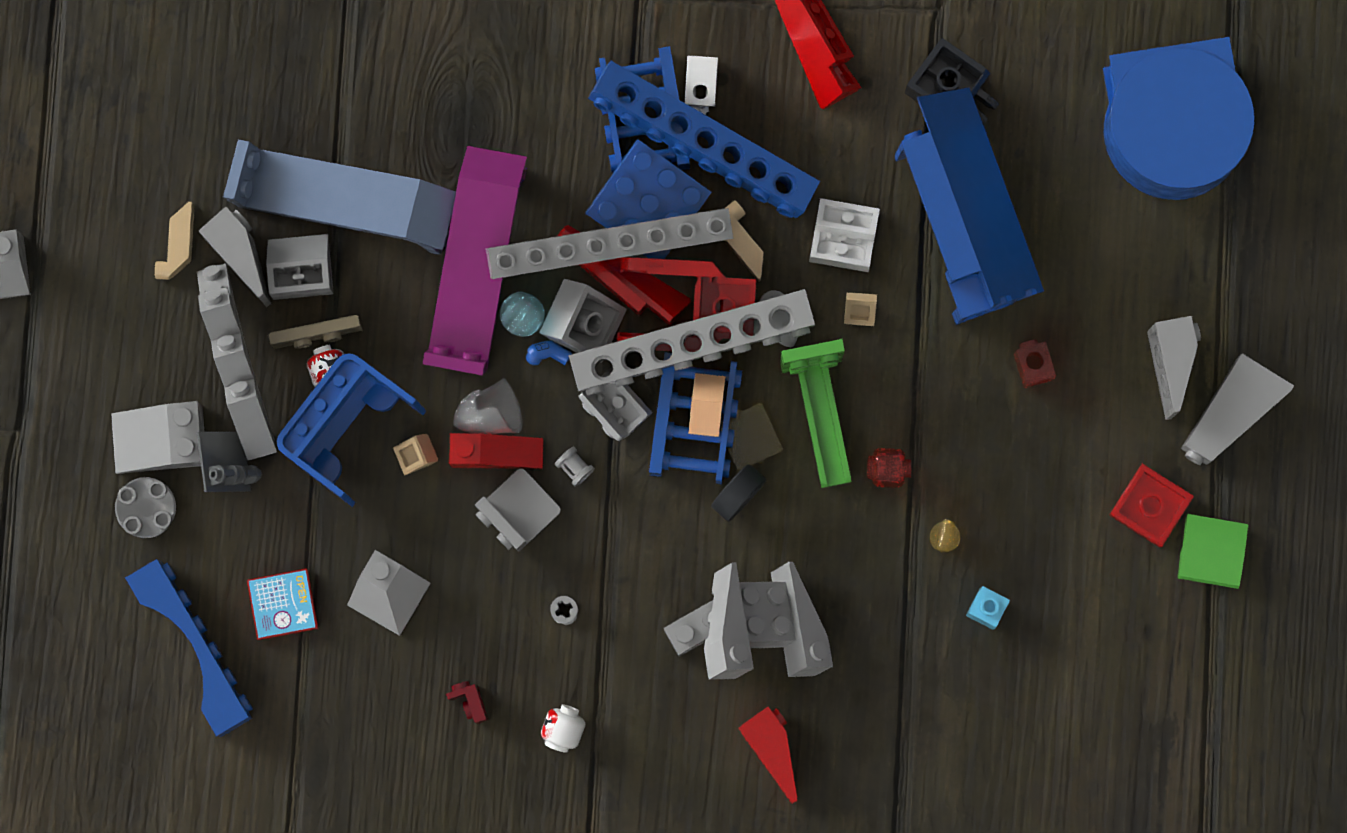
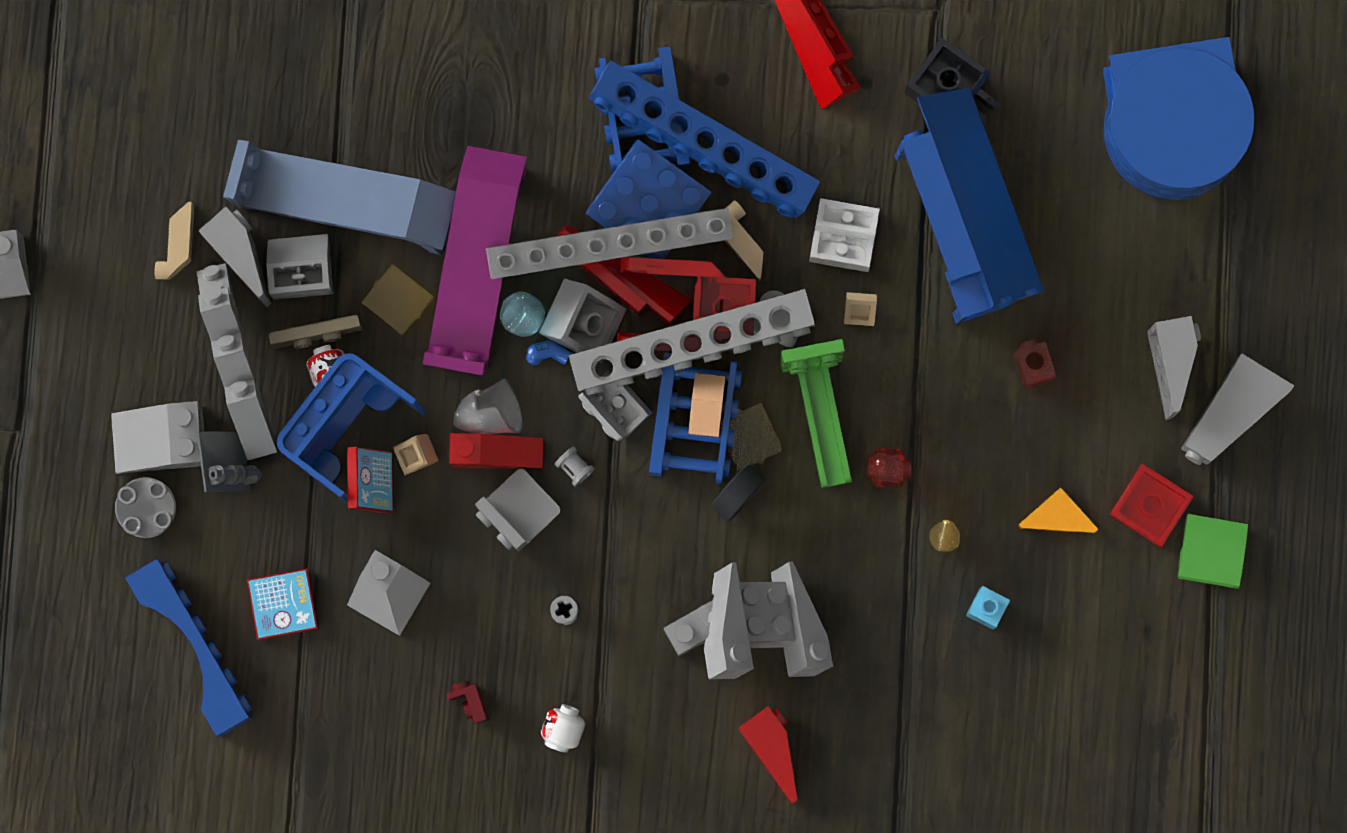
white torso [685,56,718,116] -> none
none -> tile [347,447,393,513]
none -> clear yellow piece [361,264,434,336]
none -> light orange tile [1018,487,1098,533]

